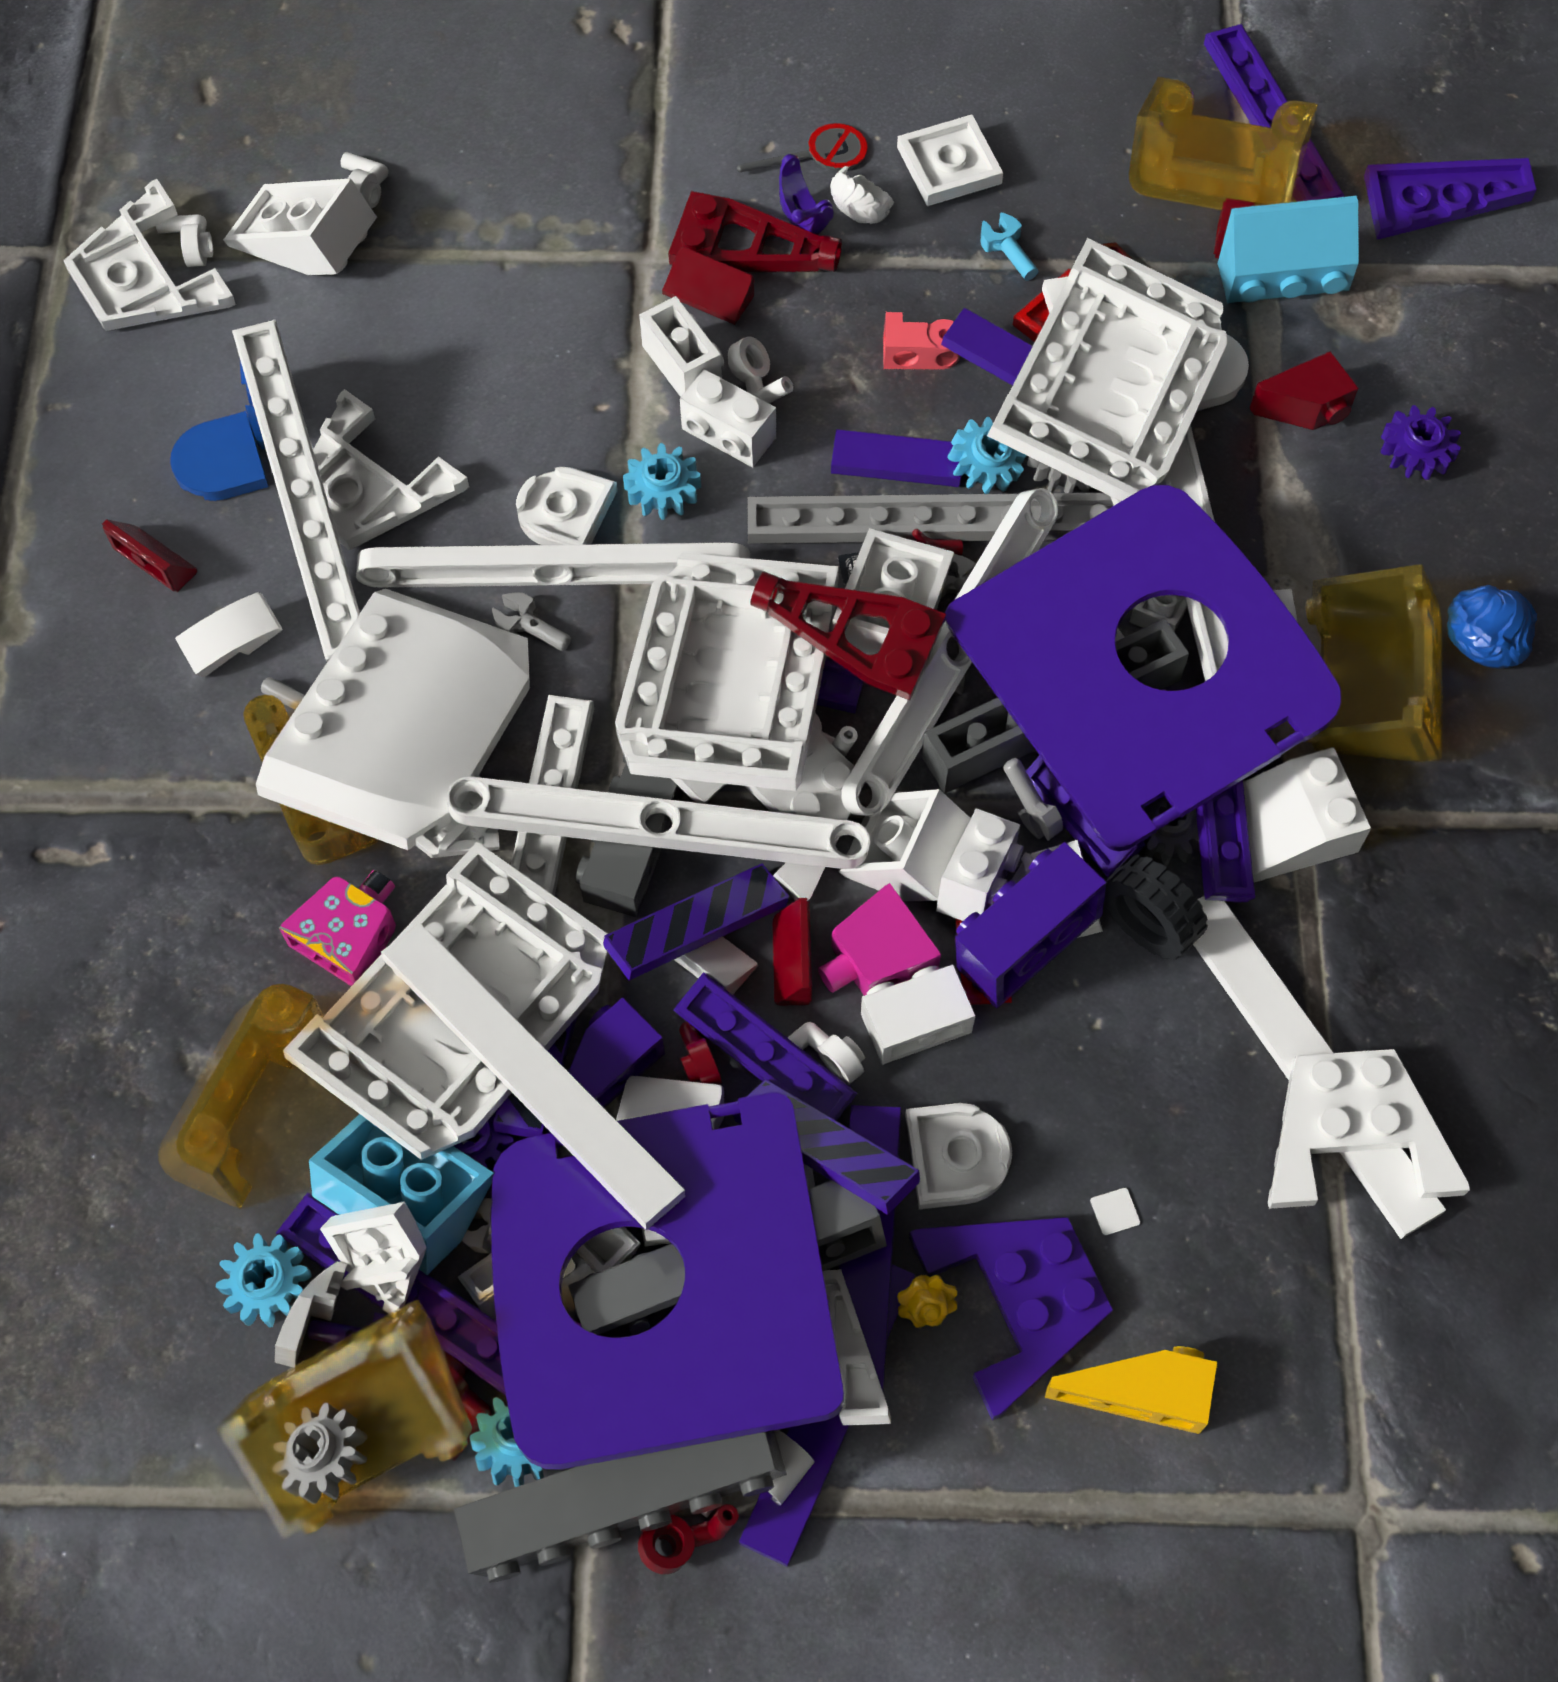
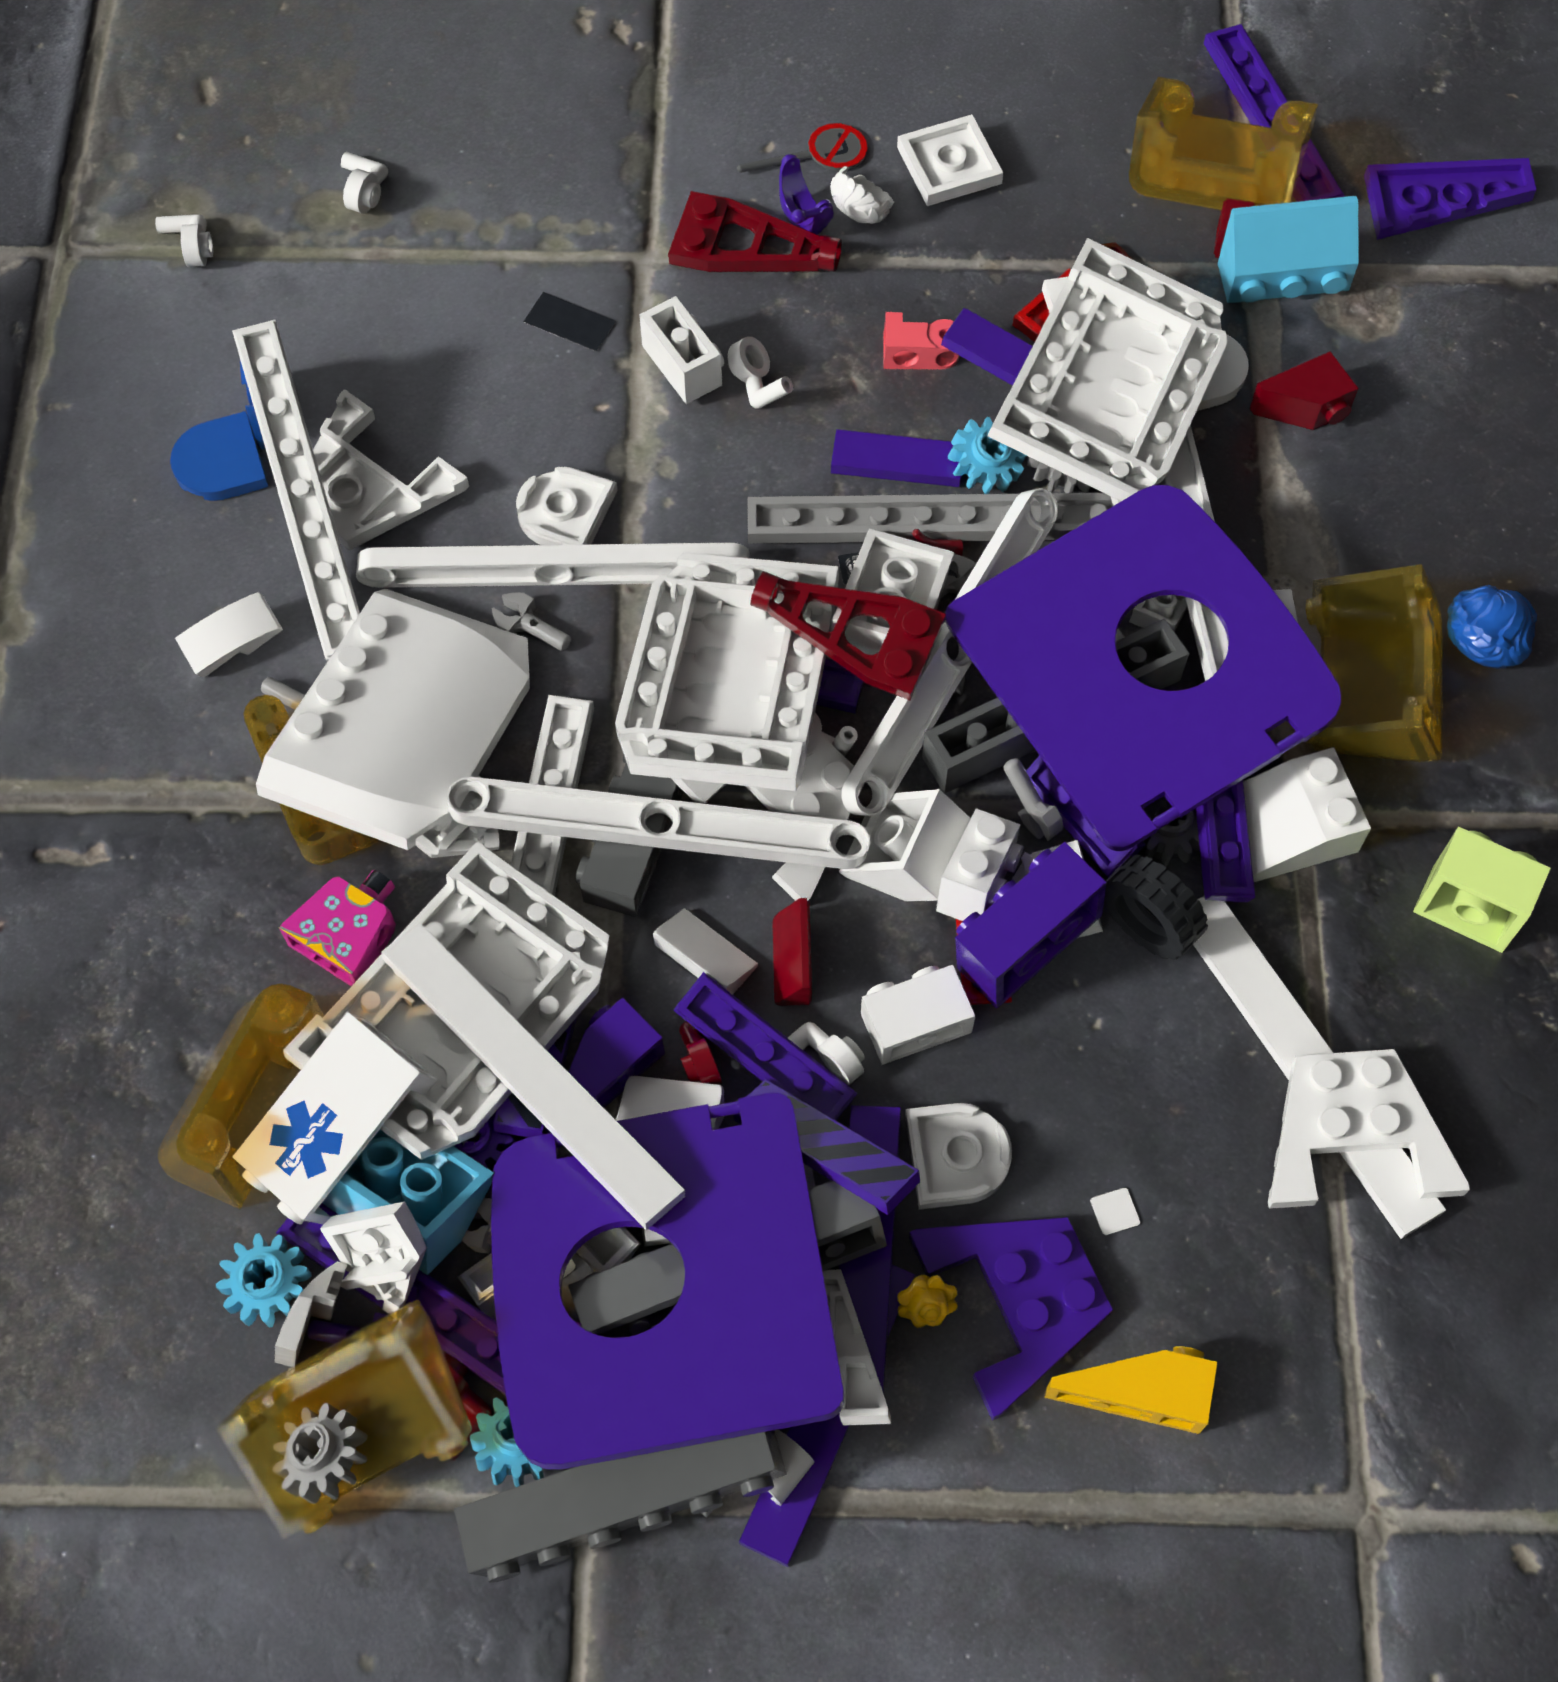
white wing [63,179,236,331] -> none
dark red slope [102,519,198,592] -> none
white slope [223,178,377,275] -> none
dark purple tile [603,863,789,981] -> none
medium azure gear [623,443,701,520] -> none
dark red plate [638,1504,738,1574] -> none
dark red slope [662,247,754,325] -> none
white brick [680,369,776,468] -> none
dark pink torso [818,883,941,996] -> none
medium azure bar [980,213,1038,281] -> none
dark purple gear [1380,405,1461,480] -> none
none -> white panel [233,1011,438,1225]
none -> black sticker [523,292,616,351]
none -> yellowish green brick [1413,826,1551,953]

